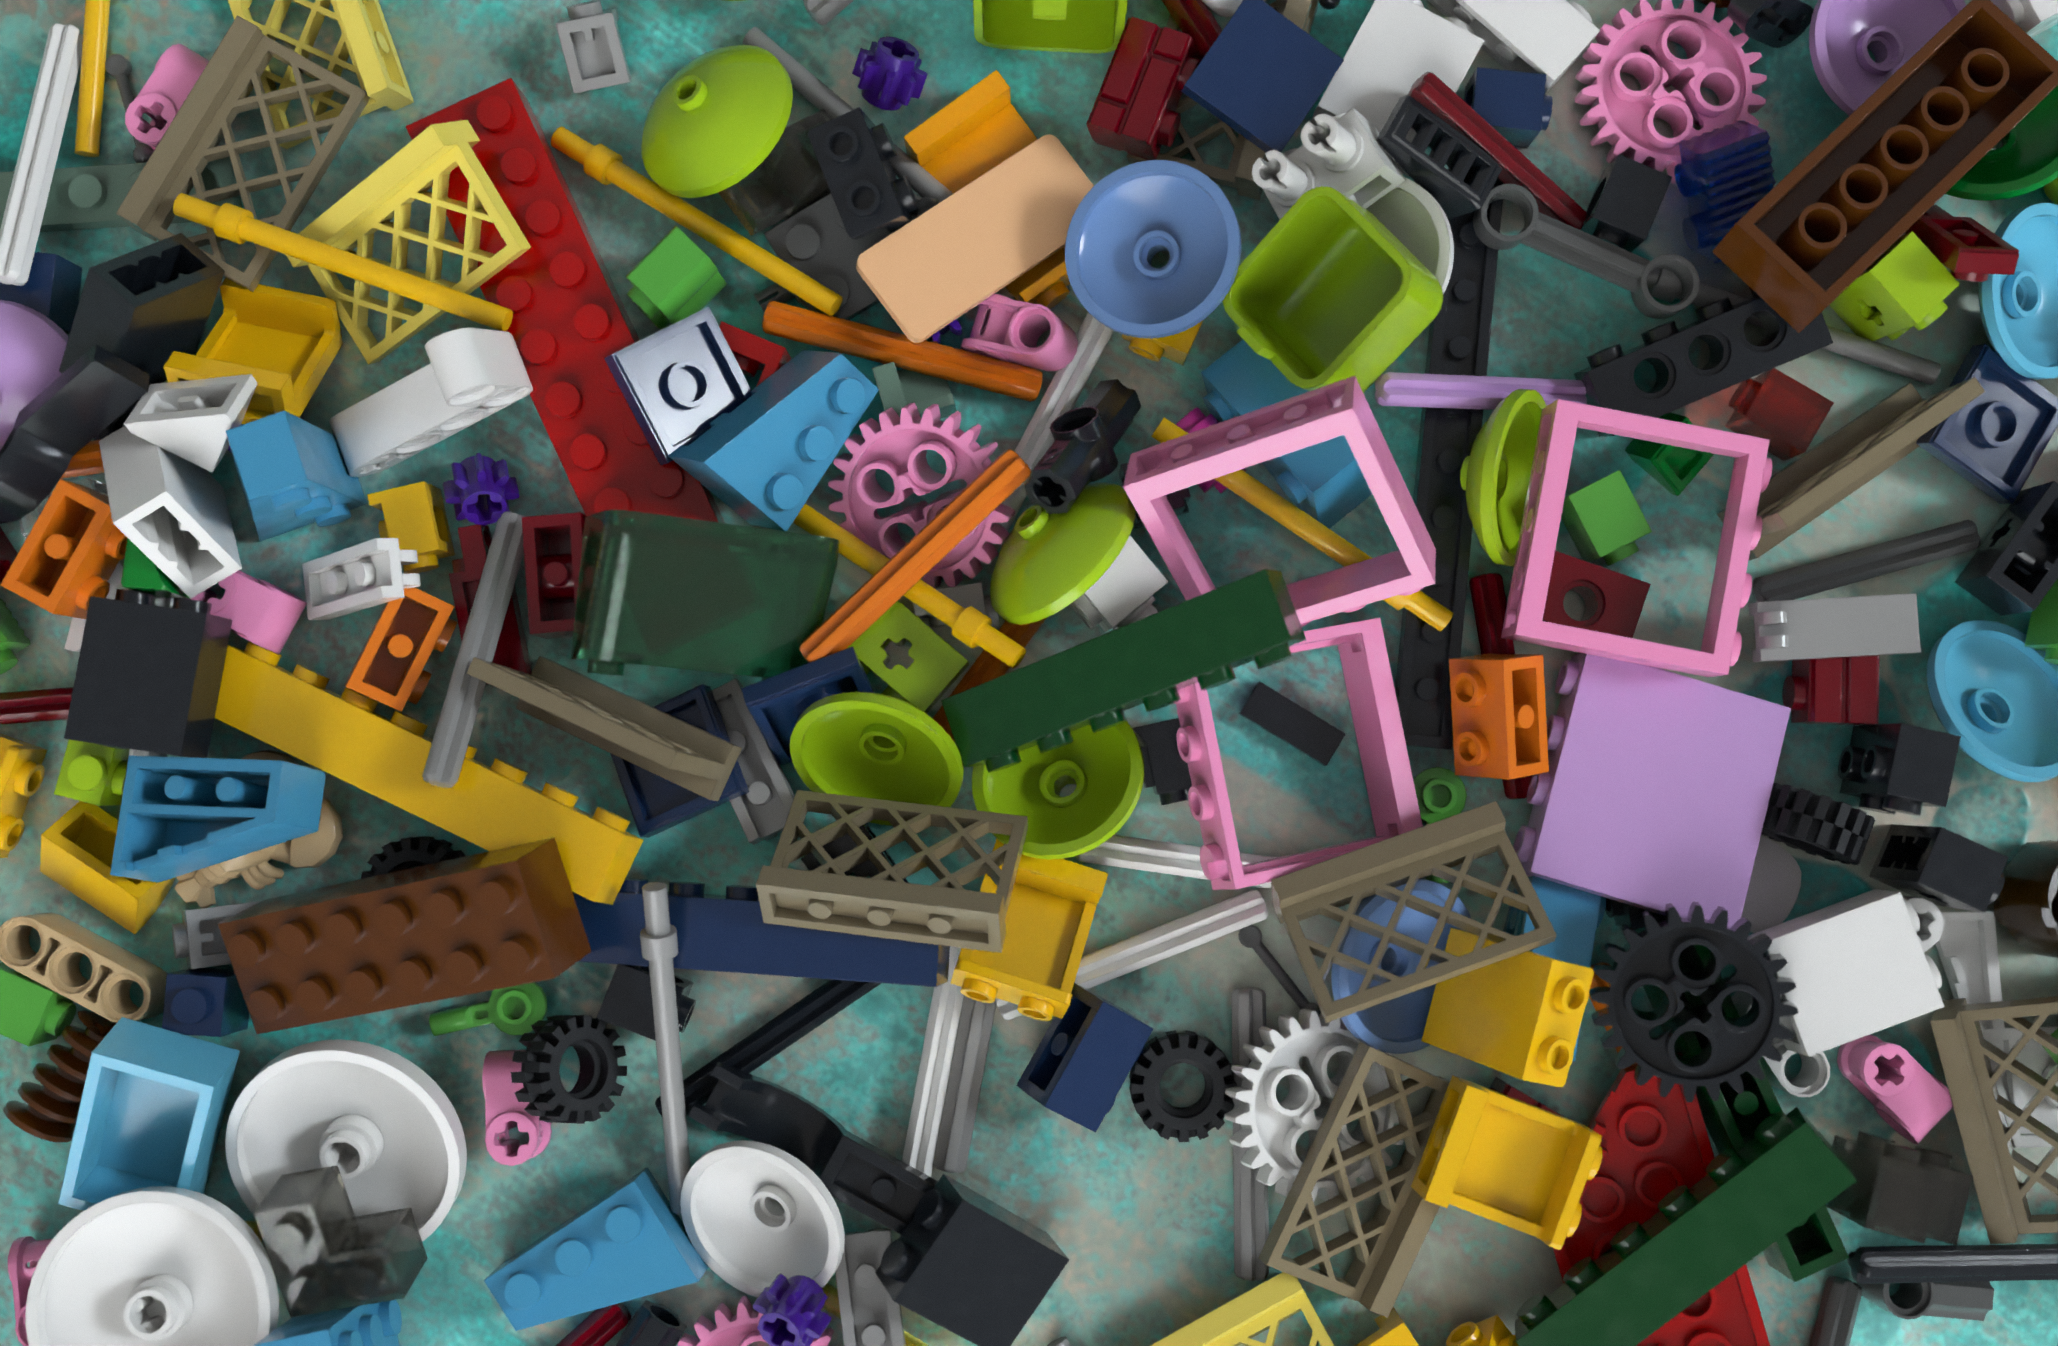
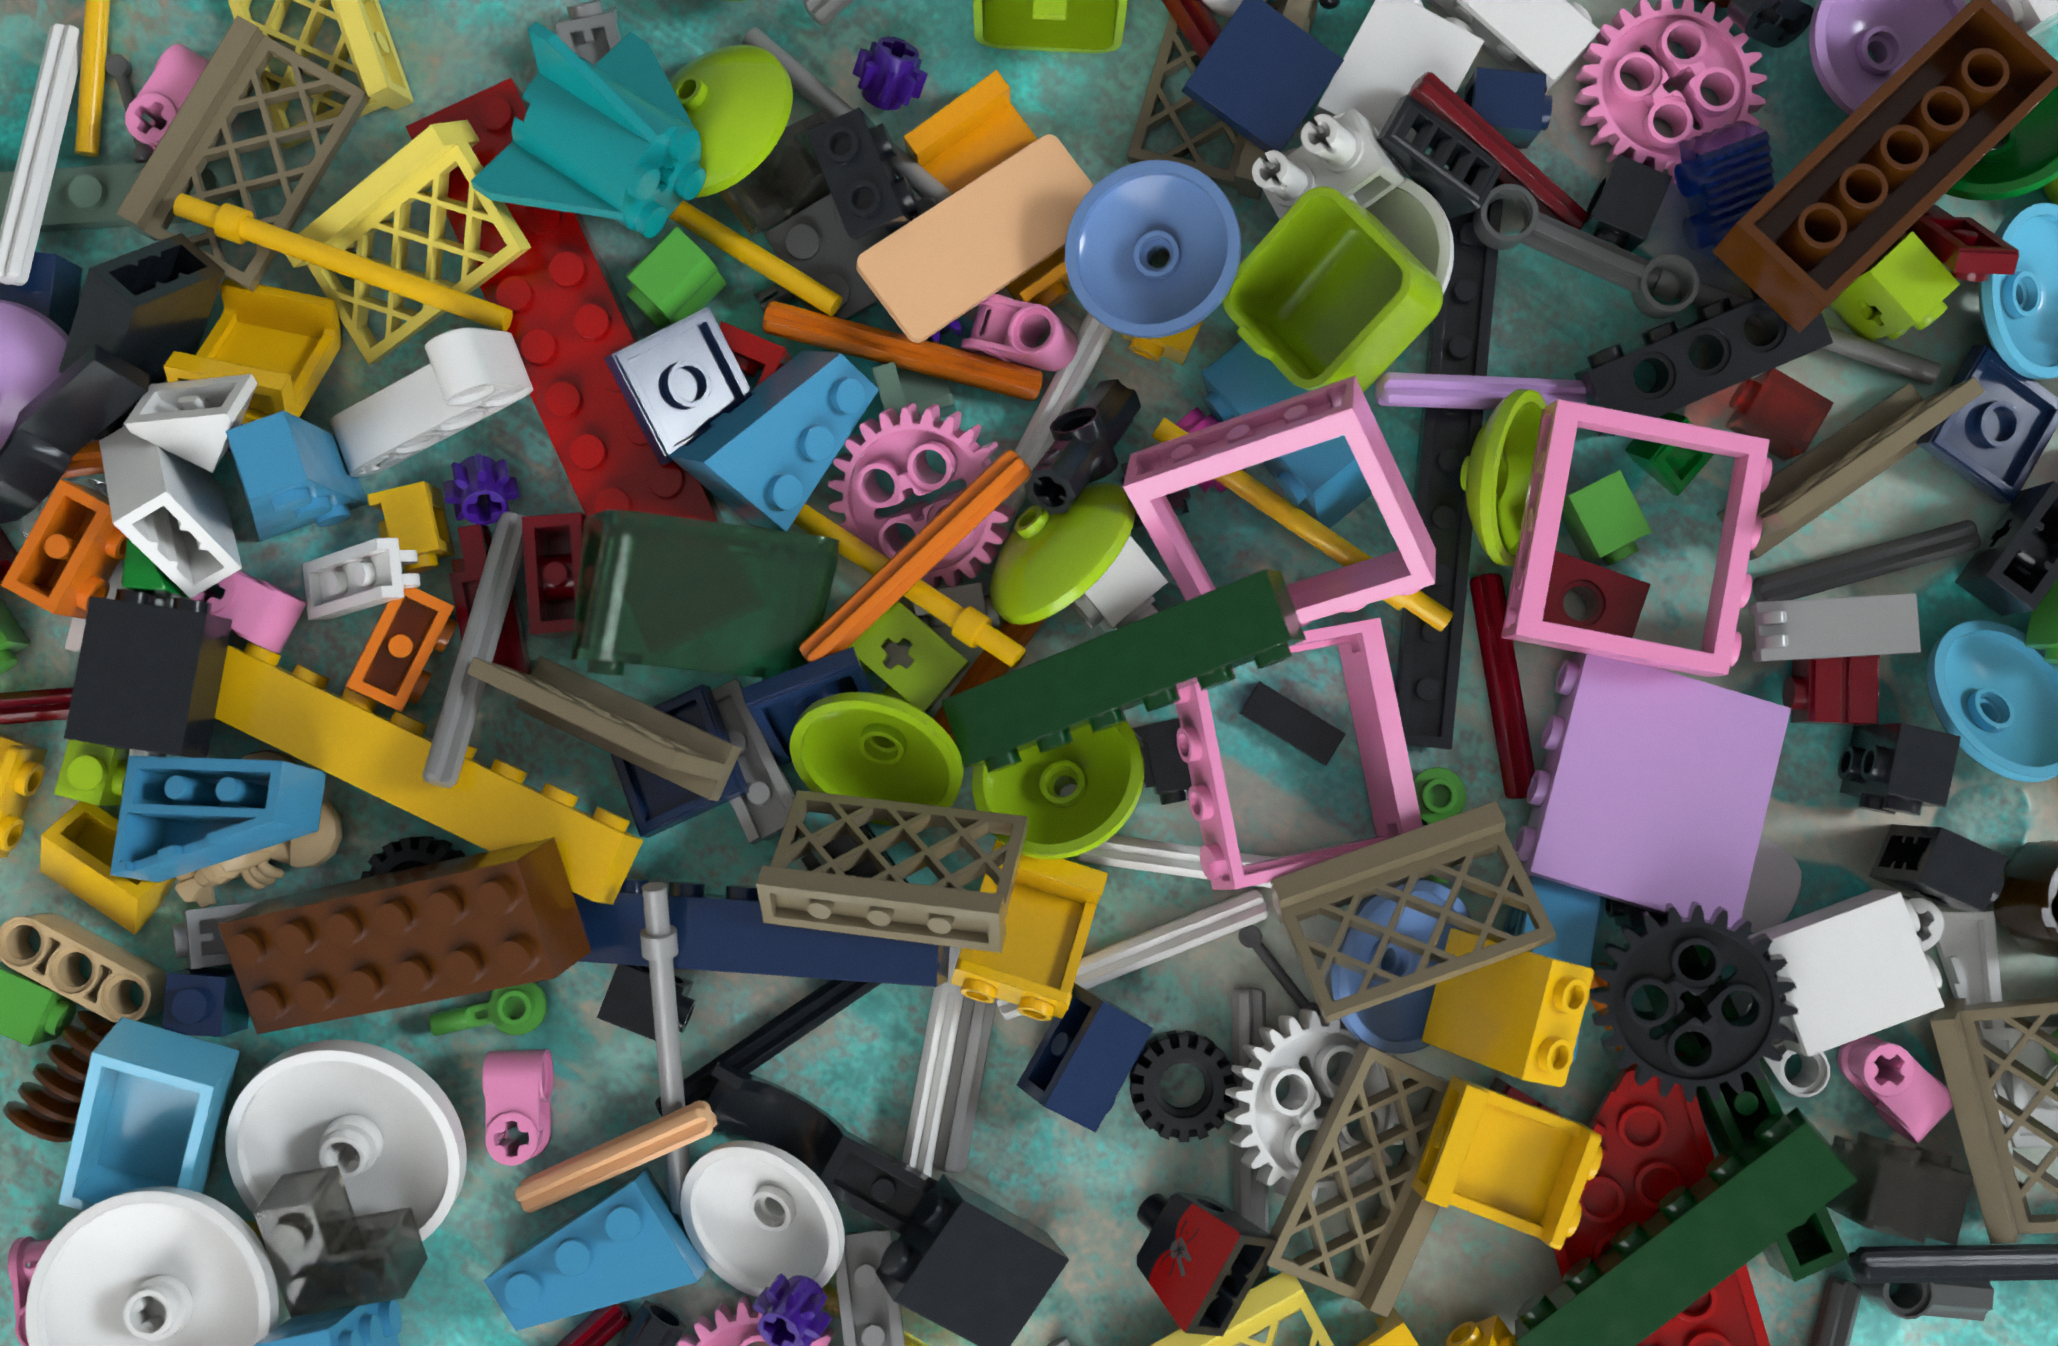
black tyre [511,1015,627,1124] -> none
dark red brick [1086,16,1201,160] -> none
orange brick [1449,653,1549,780] -> none
black tyre [1761,783,1875,865] -> none
none -> teal brick [471,21,706,238]
none -> light nougat axle [515,1101,717,1213]
none -> torso [1137,1192,1278,1337]

